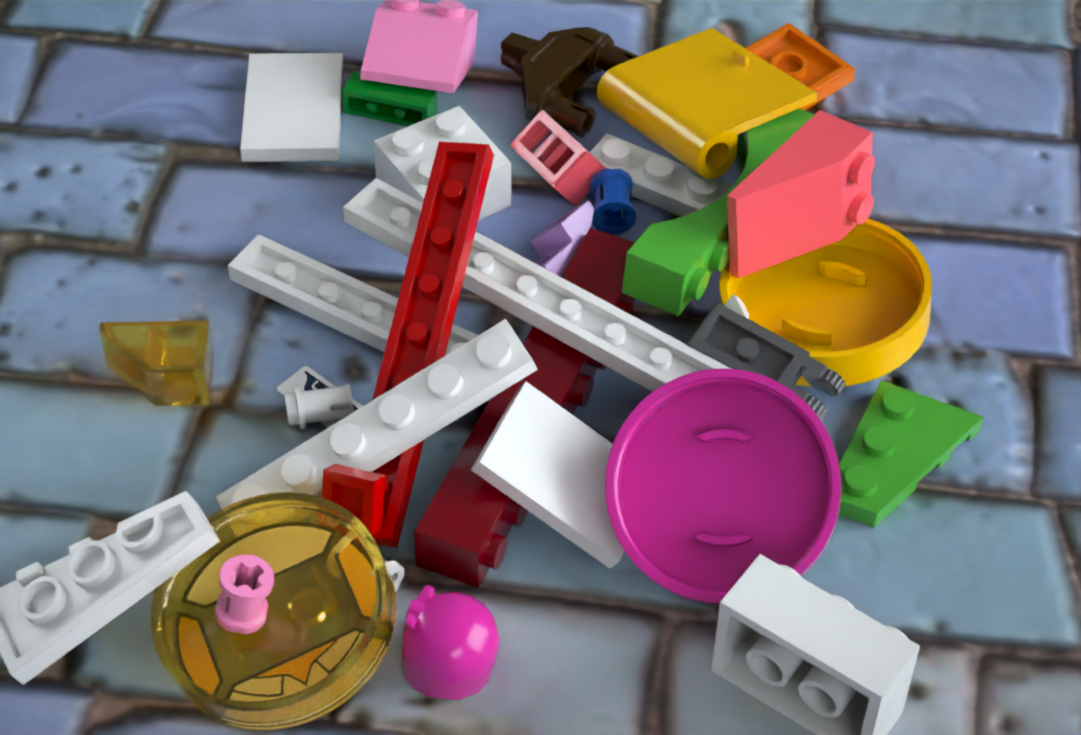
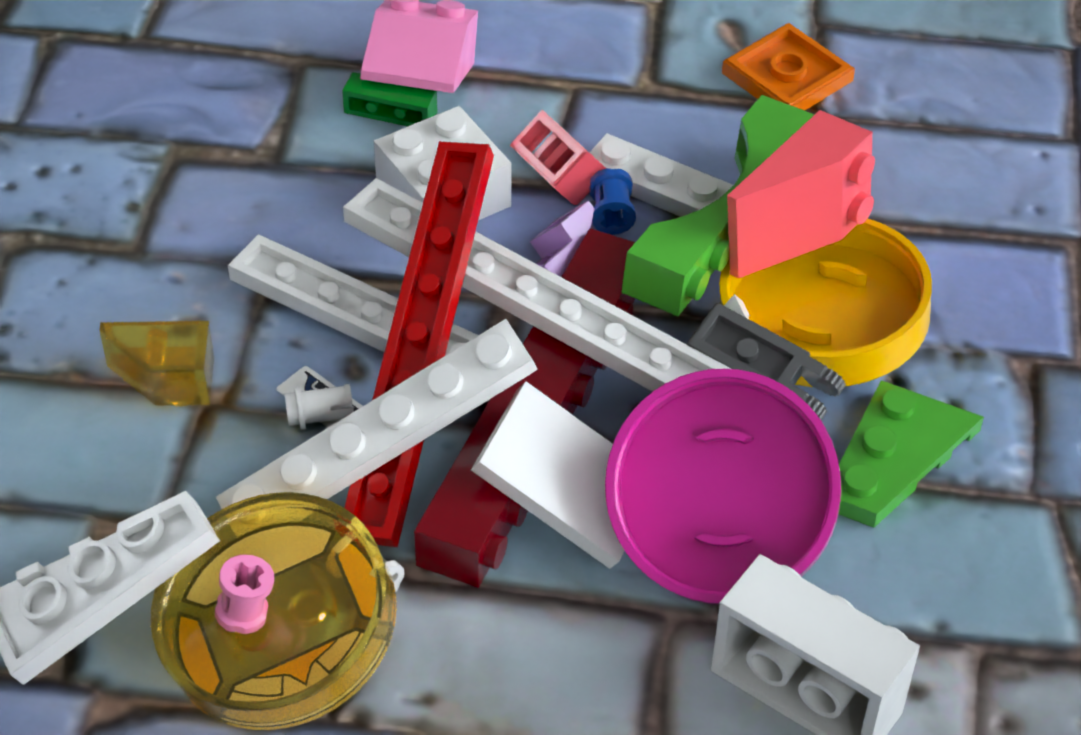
white tile [240,53,344,162] -> none
red plate [320,464,385,537] -> none
dark pink helmet [402,585,500,700] -> none
dark brown connector [501,27,639,138] -> none
yellow door [597,28,817,179] -> none

